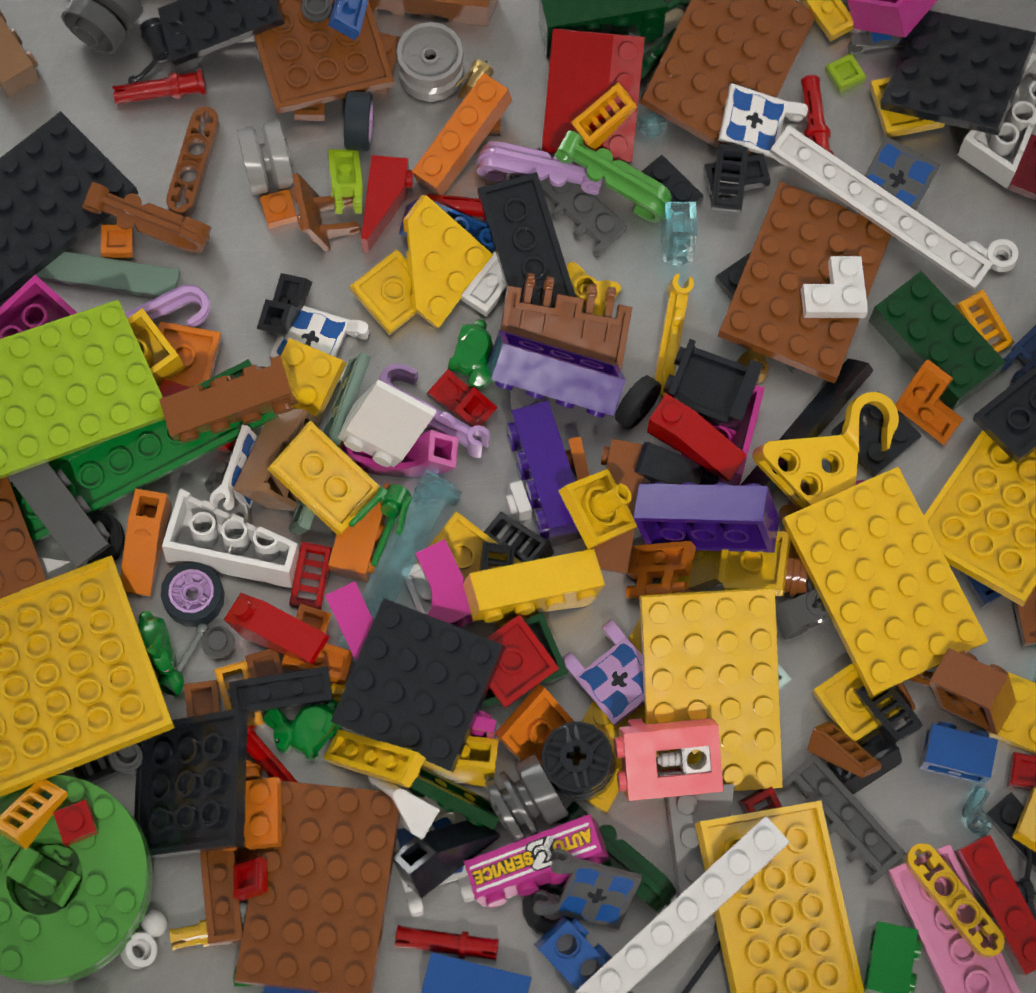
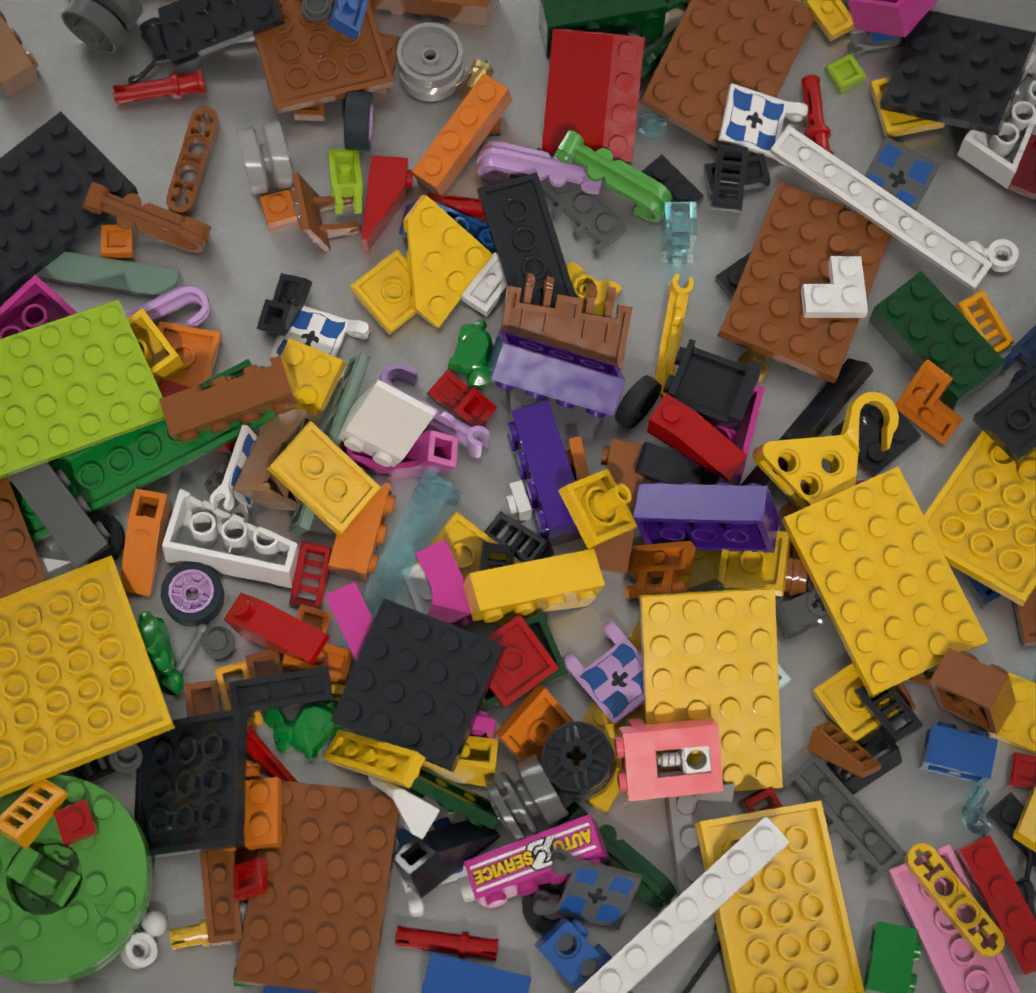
green plant [349,484,413,566] -> none
light orange slope [571,82,638,150] -> none

